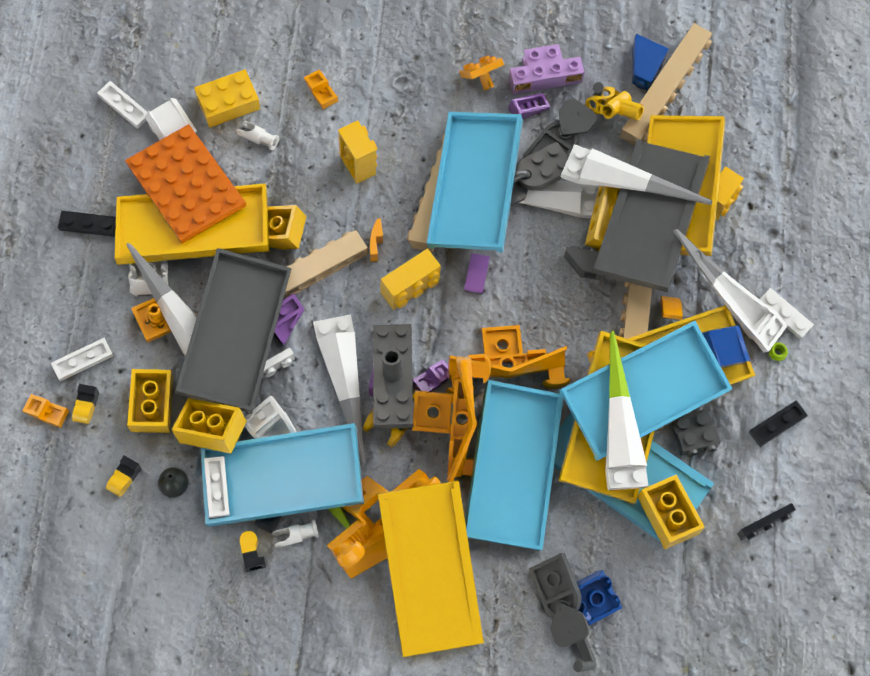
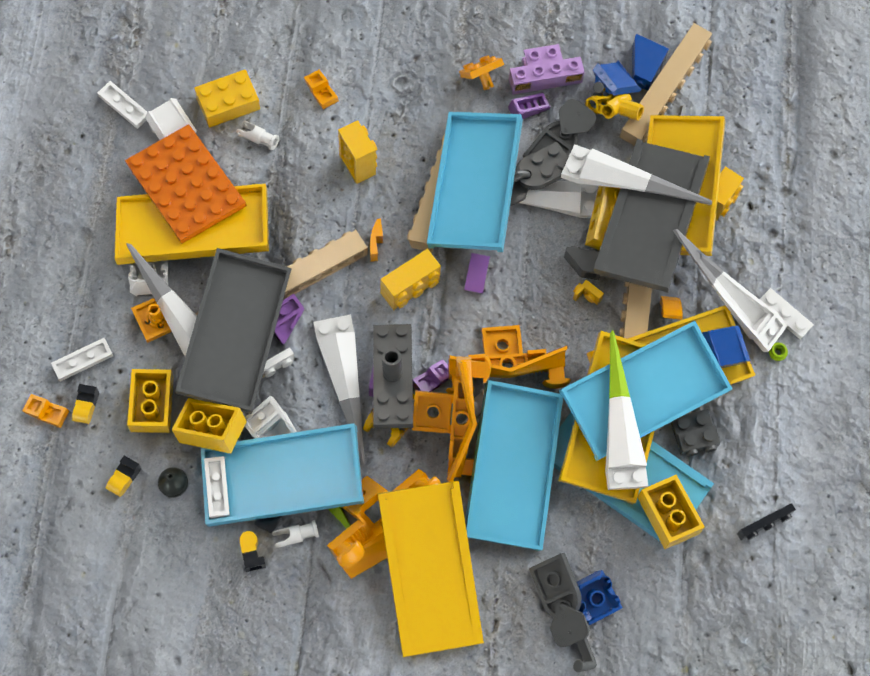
black plate [58,210,116,237] -> none
yellow slope [268,205,307,250] -> none
black plate [749,400,808,448] -> none
none -> yellow bracket [573,280,604,305]
none -> blue slope [593,60,641,96]

